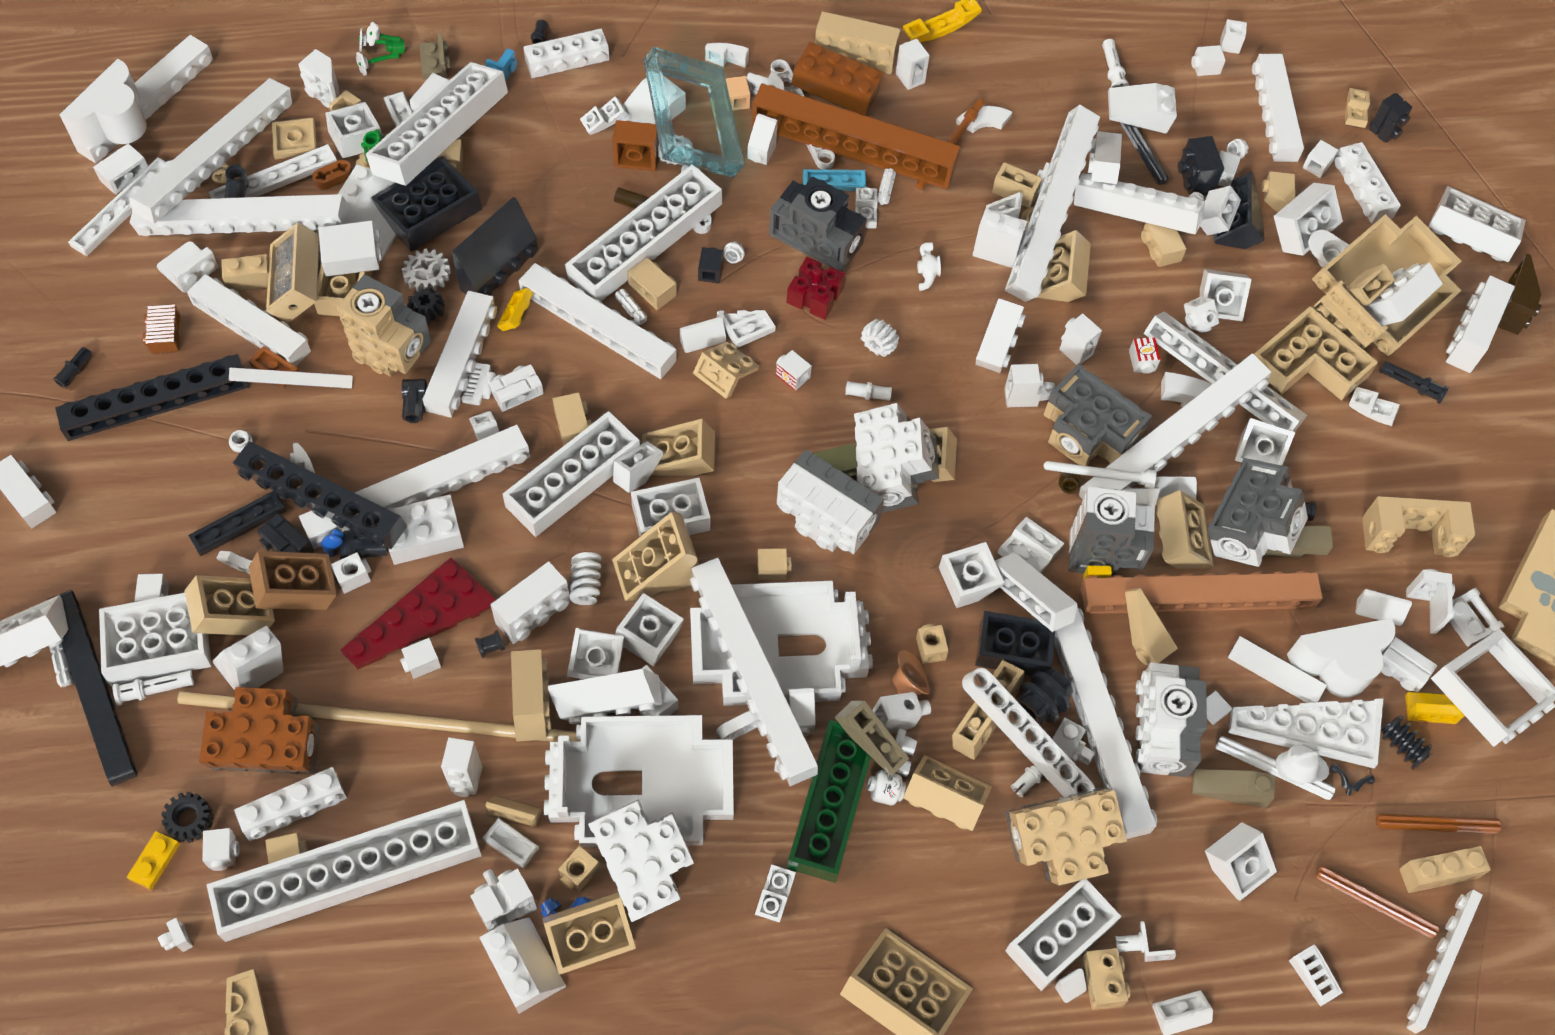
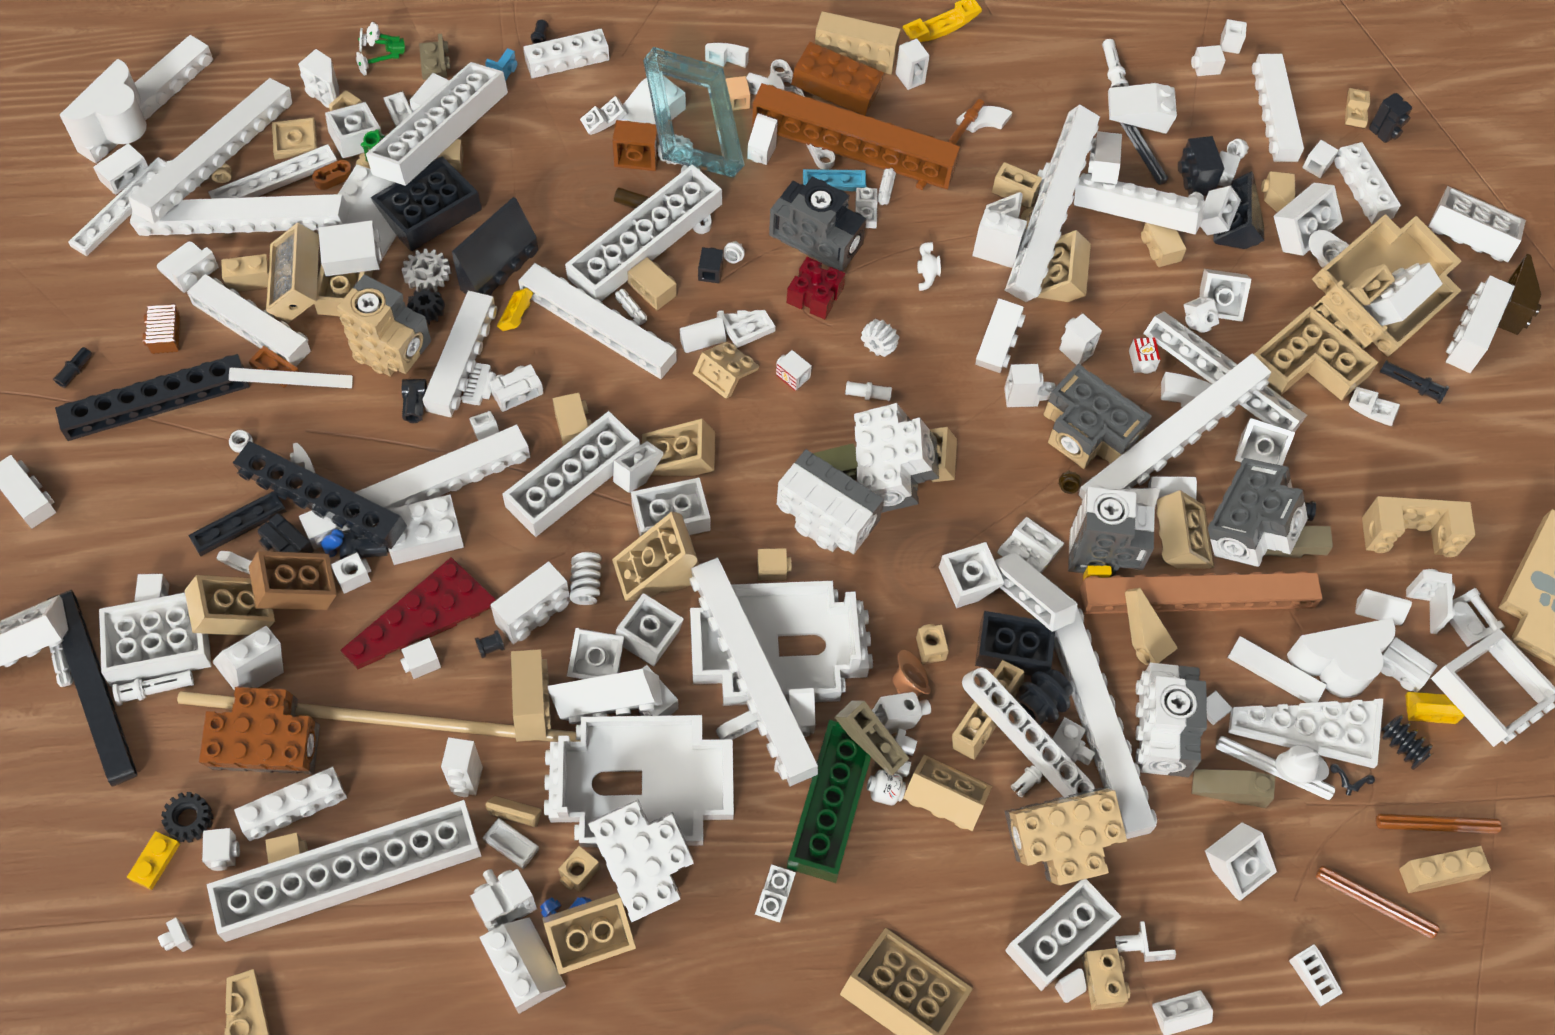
black piece [224,165,249,198] -> none
white piece [1043,461,1156,489] -> none
white plate [1406,890,1482,1034] -> none

